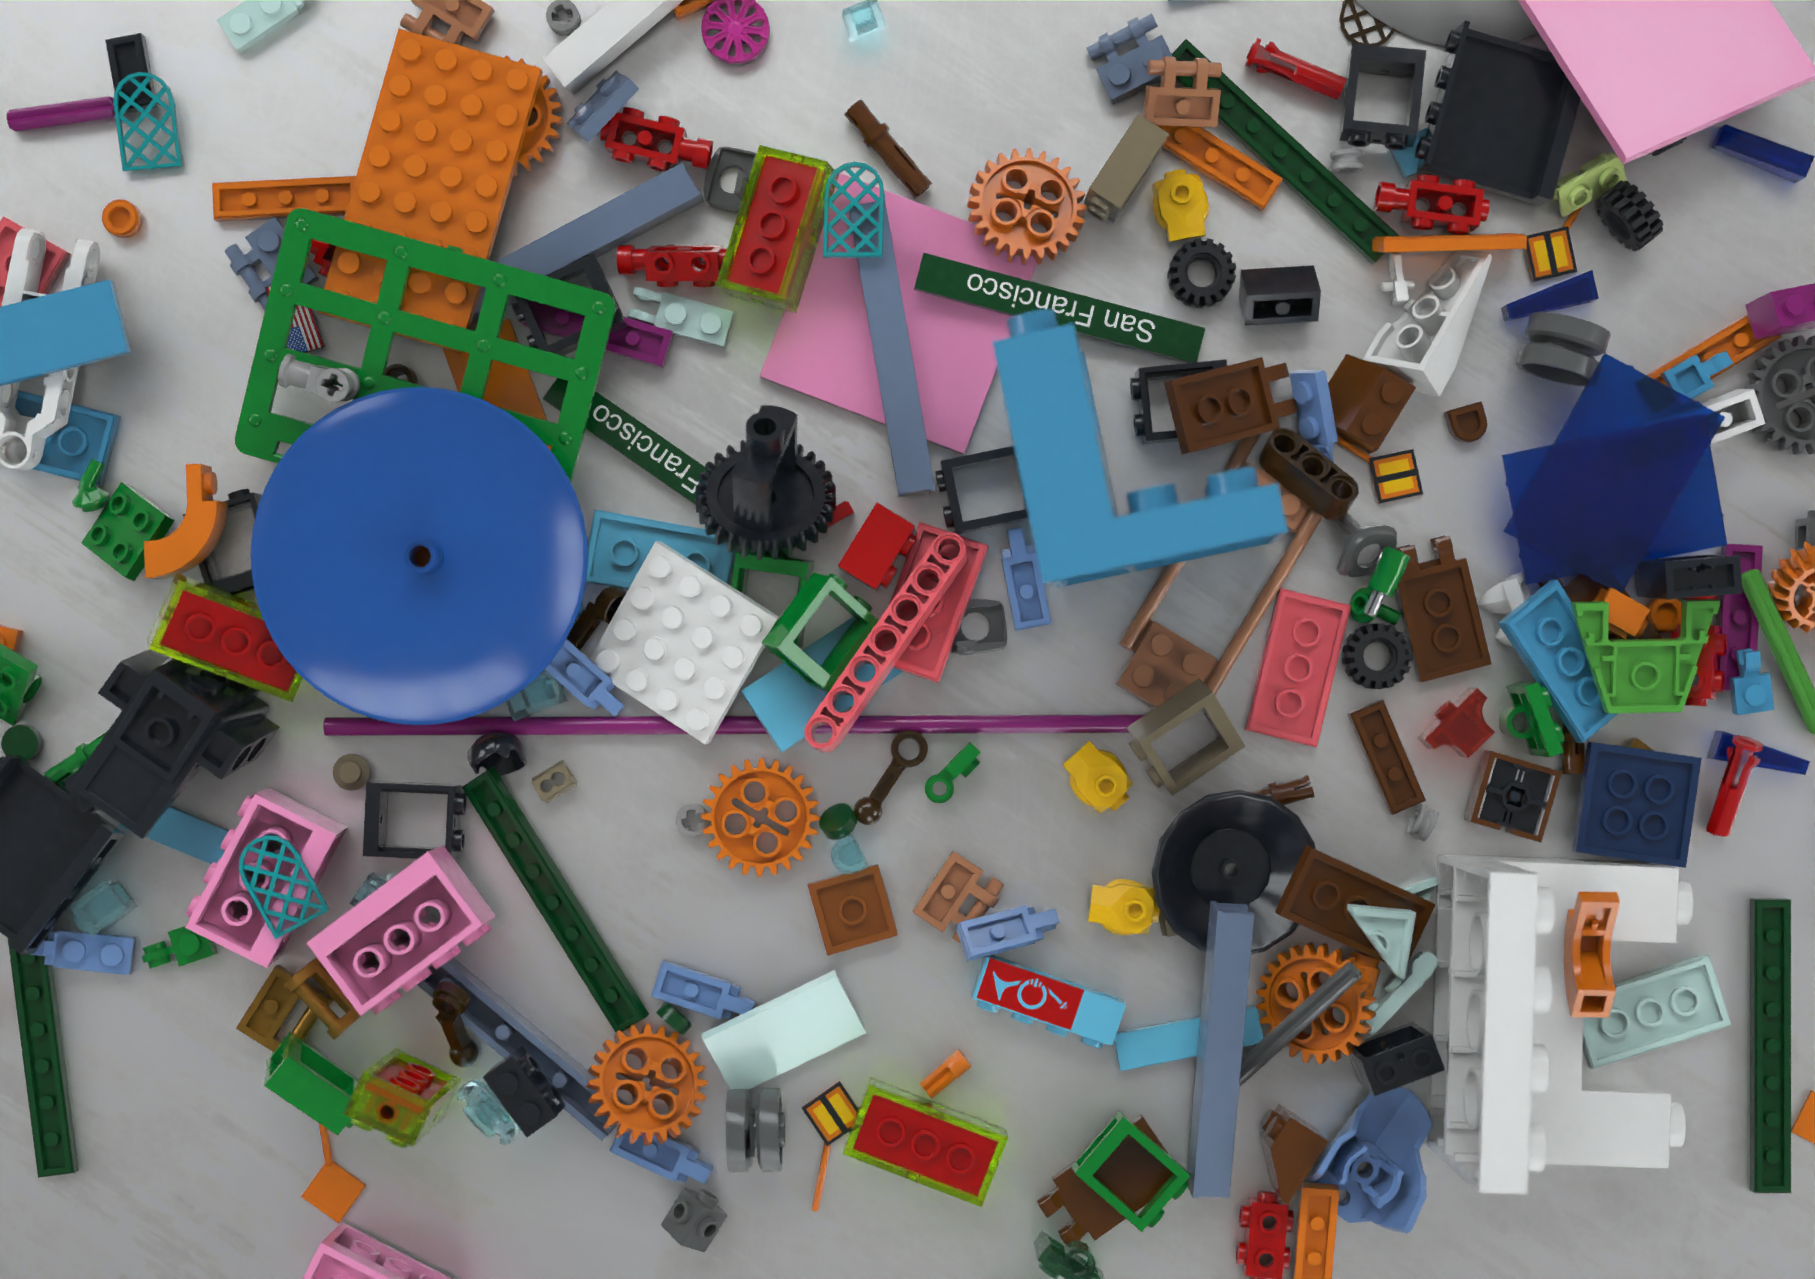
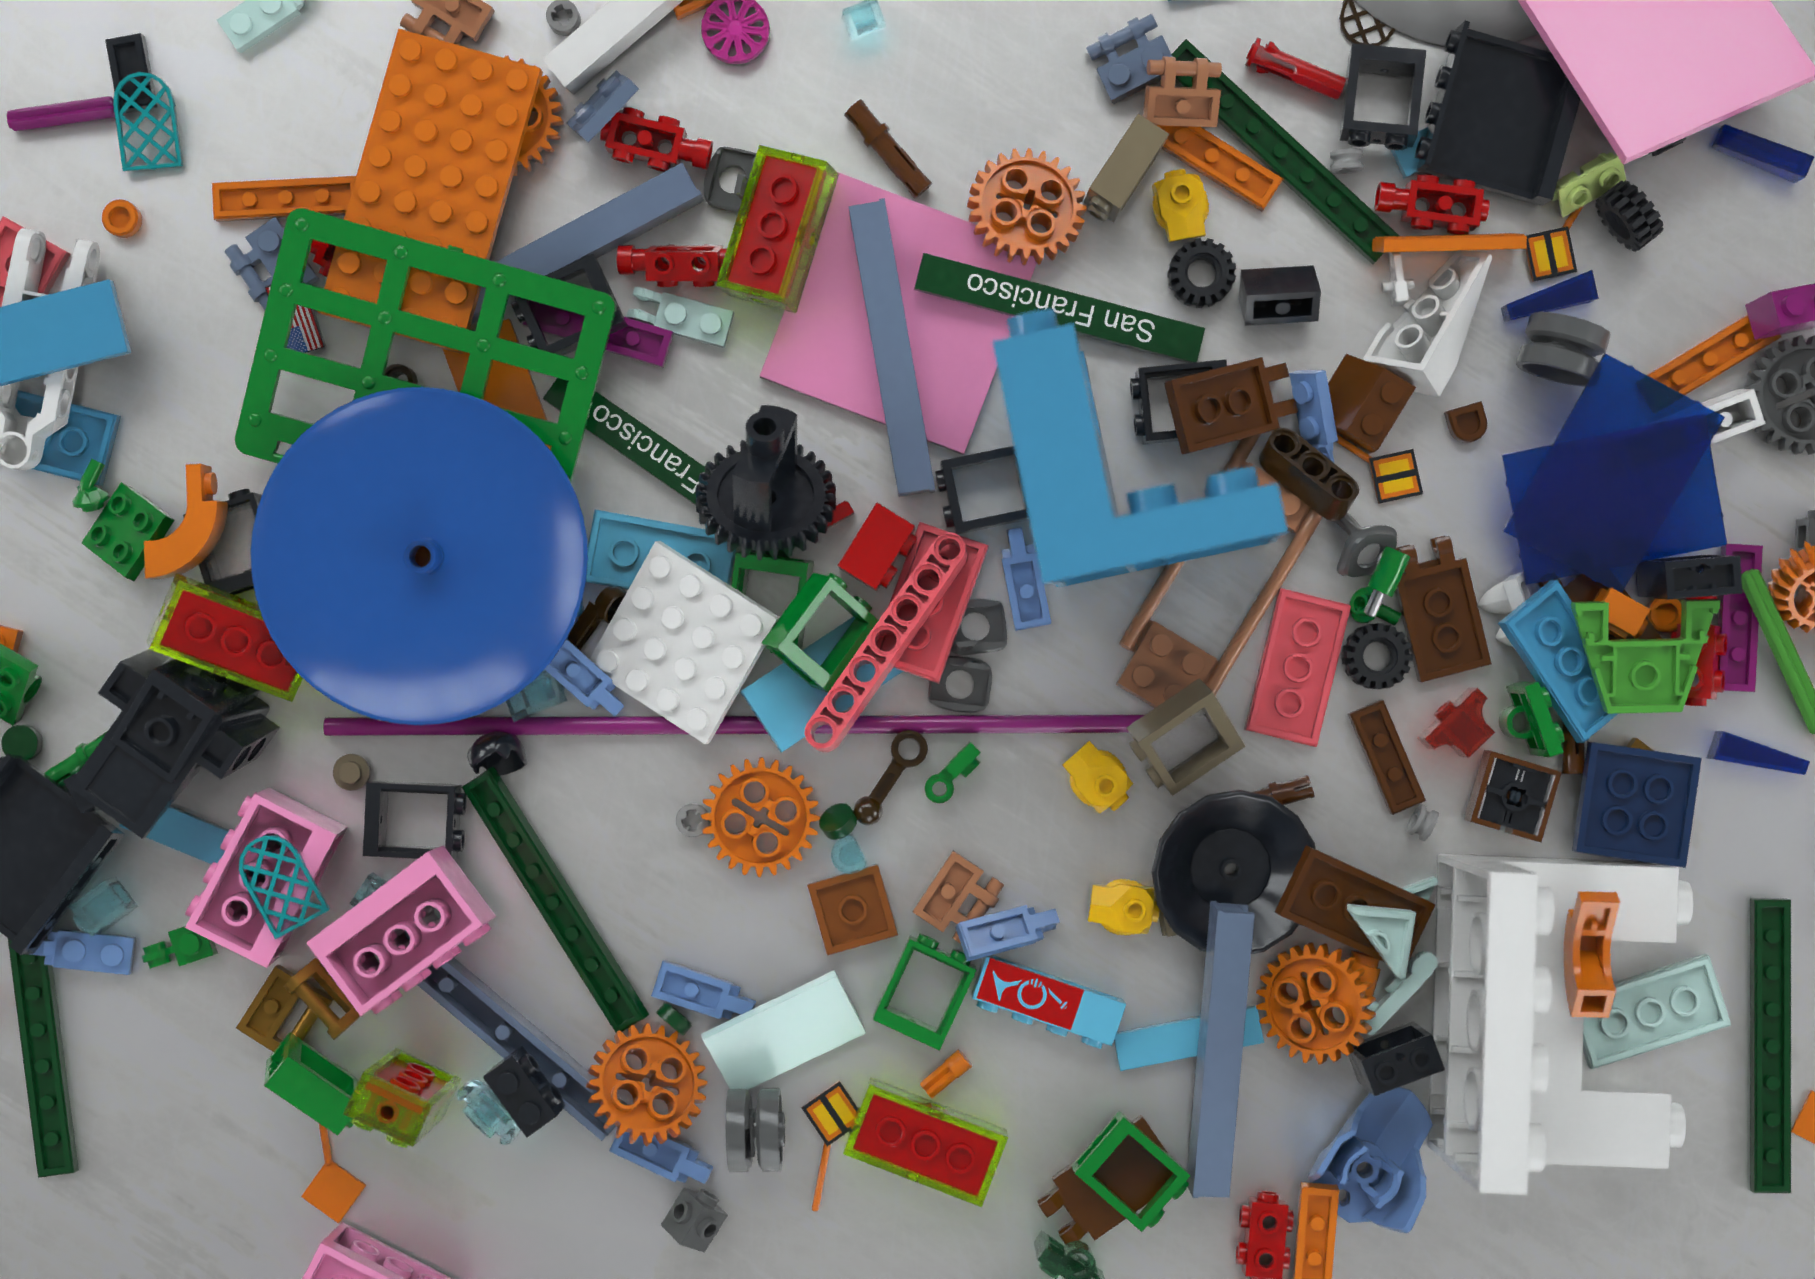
light grey connector [278,354,360,402] -> none
dark brown piece [432,981,479,1067] -> none
dark tan piece [531,760,578,803] -> none
teal window [823,162,885,258] -> none
dark grey axle [1239,962,1362,1086] -> none
reddish brown slope [1259,1104,1328,1205] -> none
dark azure plate [1661,351,1733,406] -> none
red piece [1706,735,1763,837] -> none
dark azure plate [1728,648,1774,715] -> none
none -> green window [872,933,977,1051]
none -> dark grey piece [928,656,992,713]

